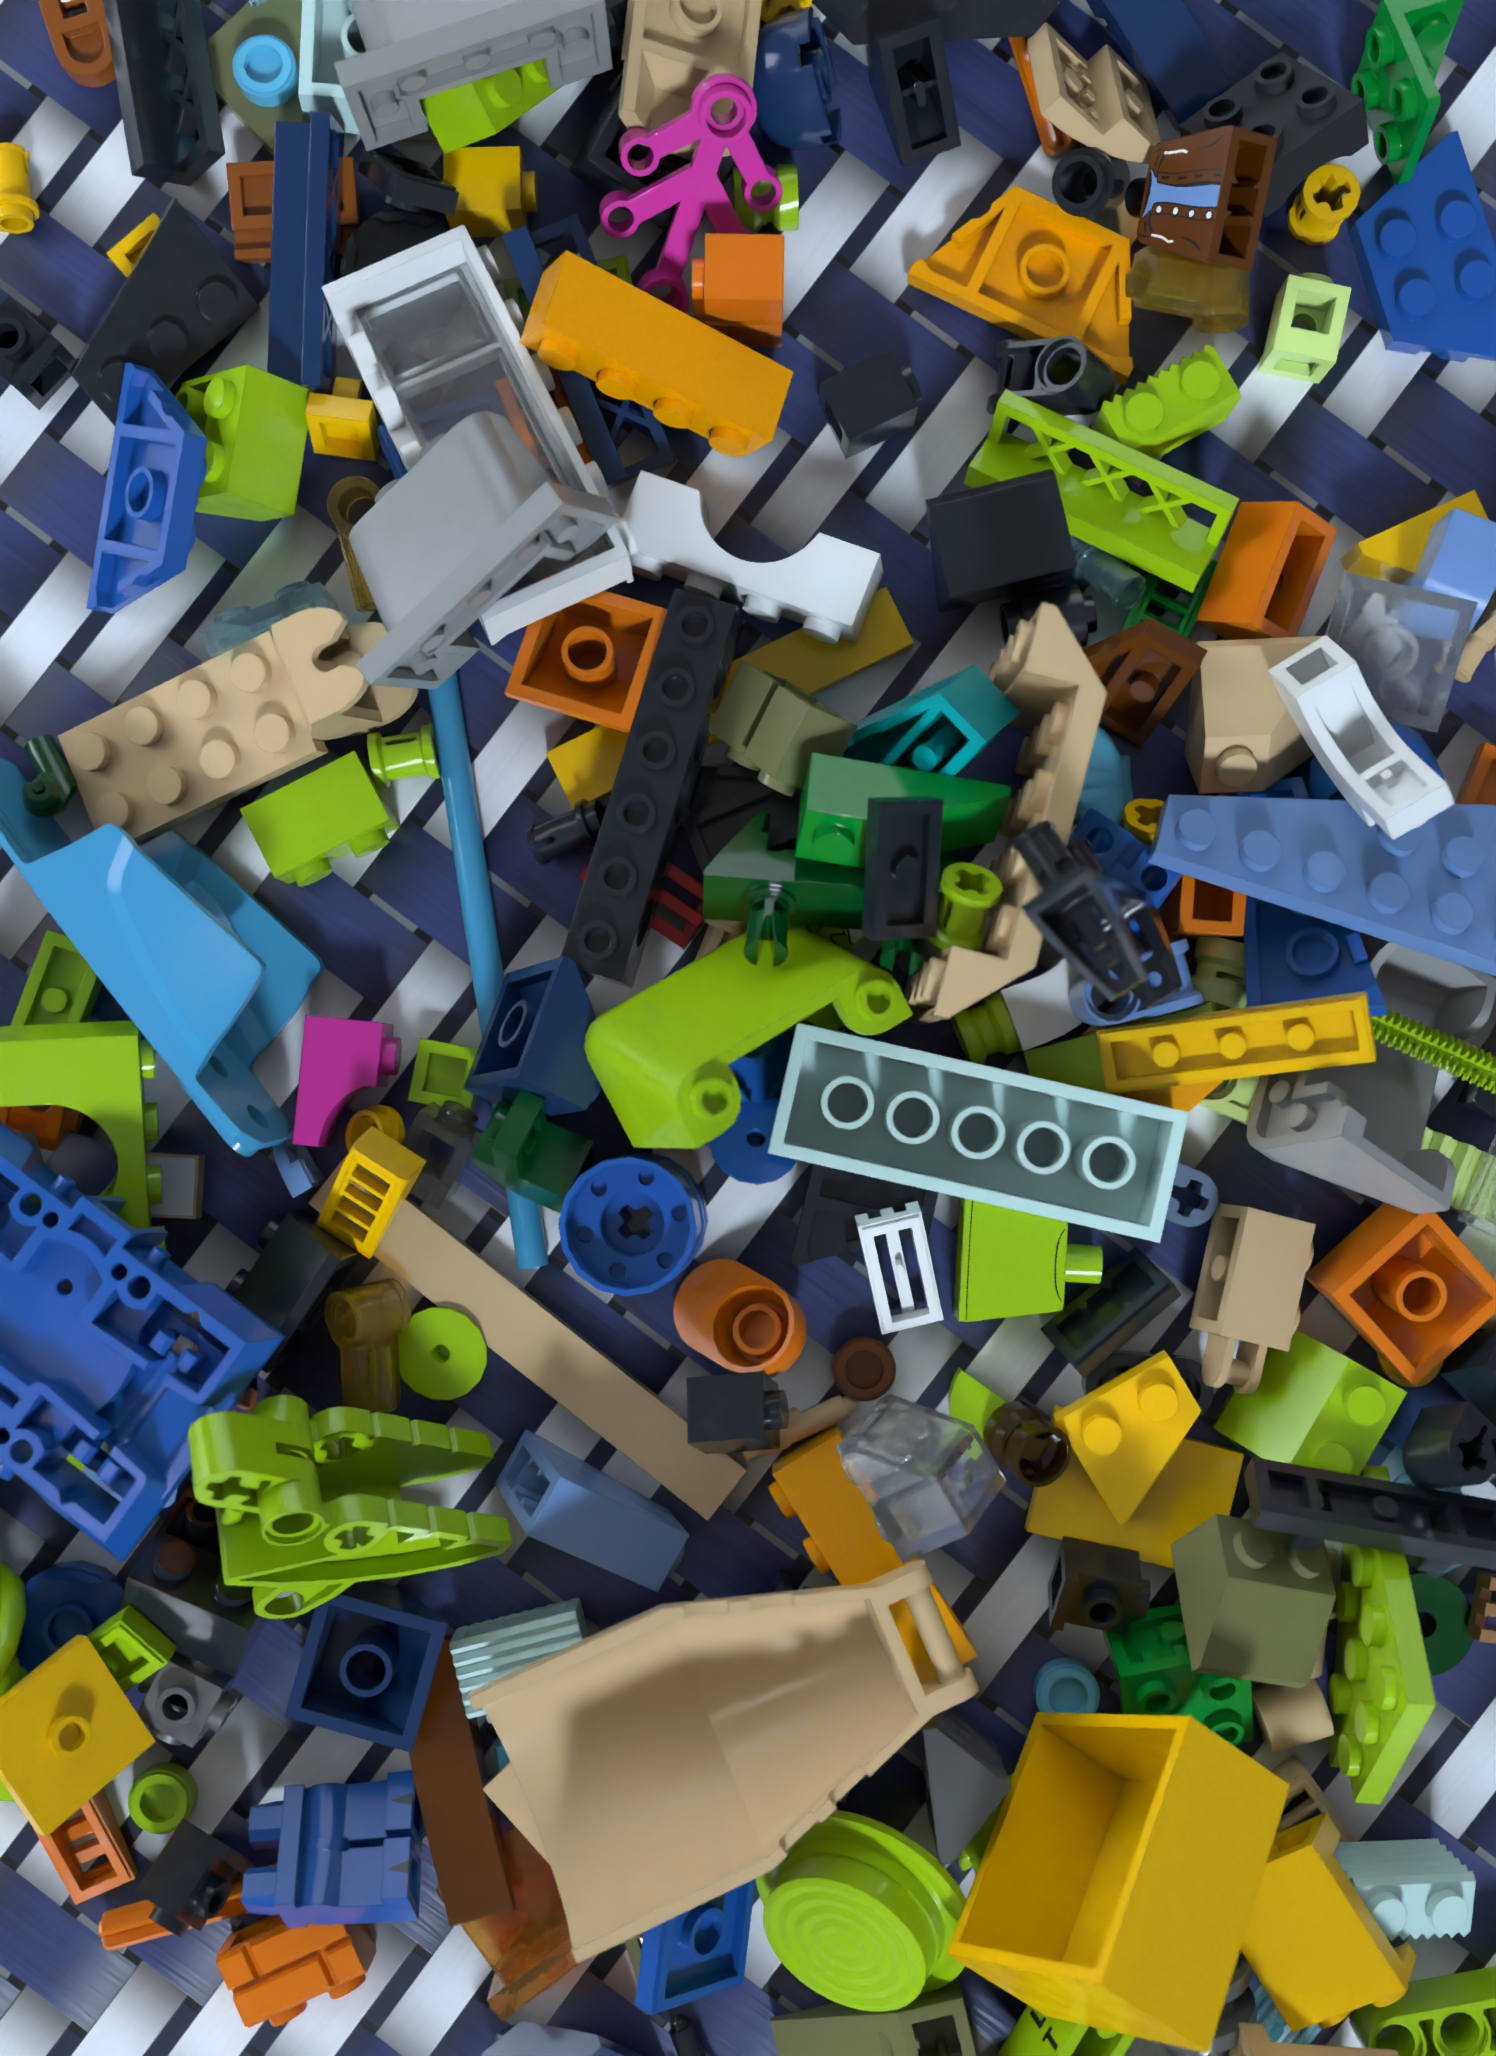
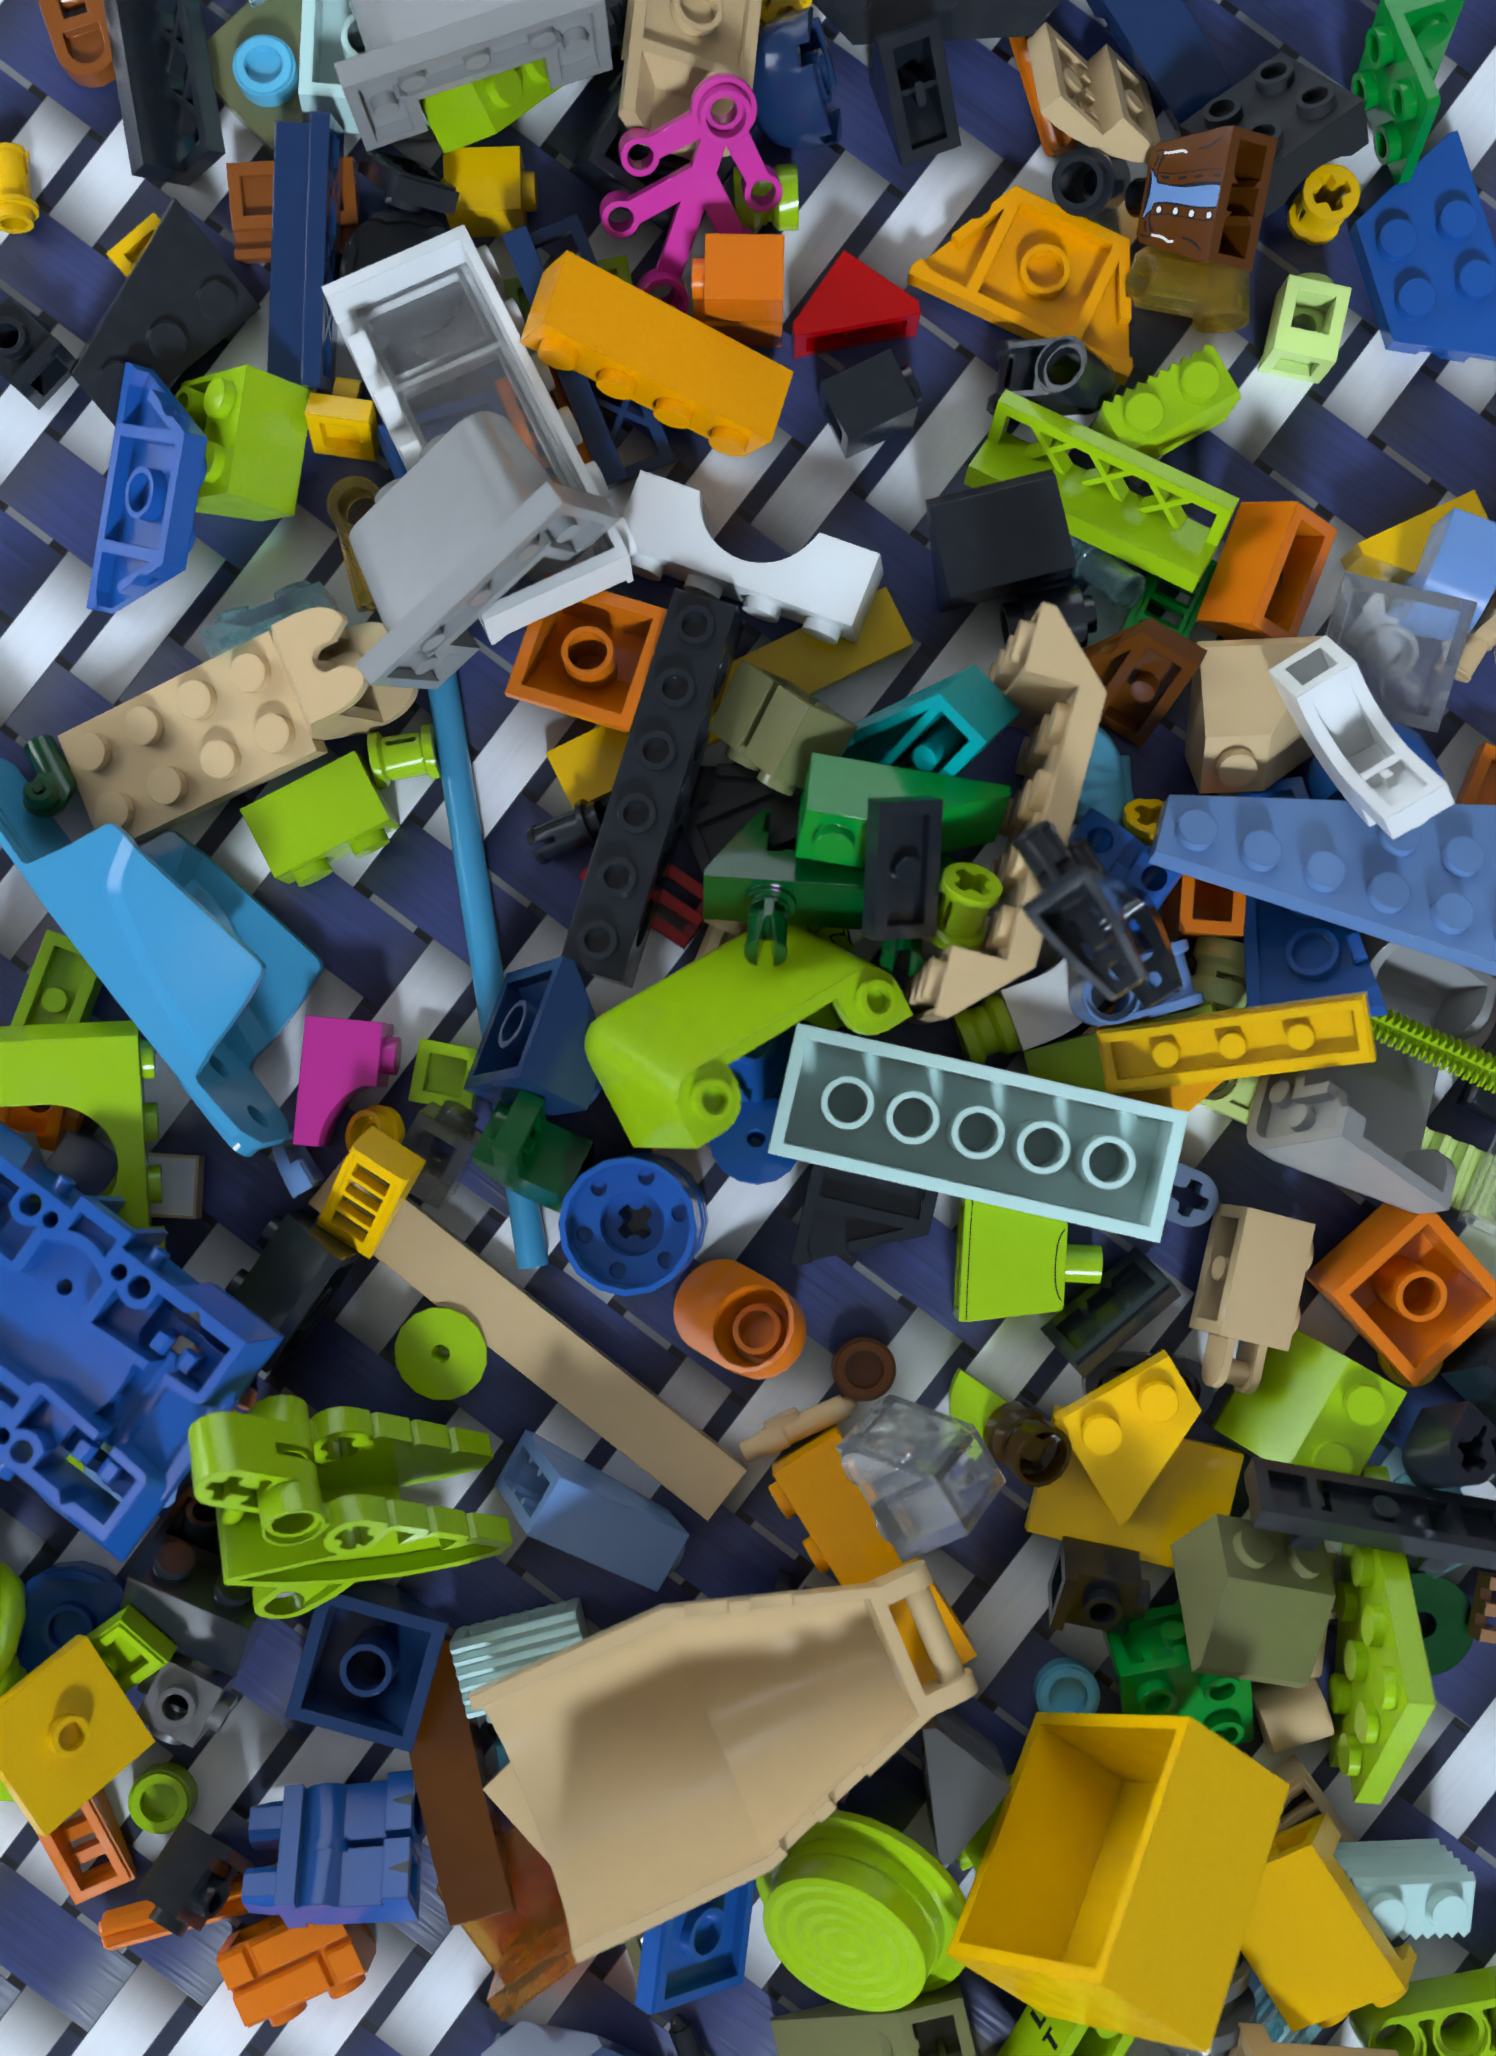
clear yellow piece [324,1278,411,1413] -> none
black brick [687,1371,789,1454] -> none
white tile [855,1201,944,1335] -> none
none -> red slope [791,250,921,359]

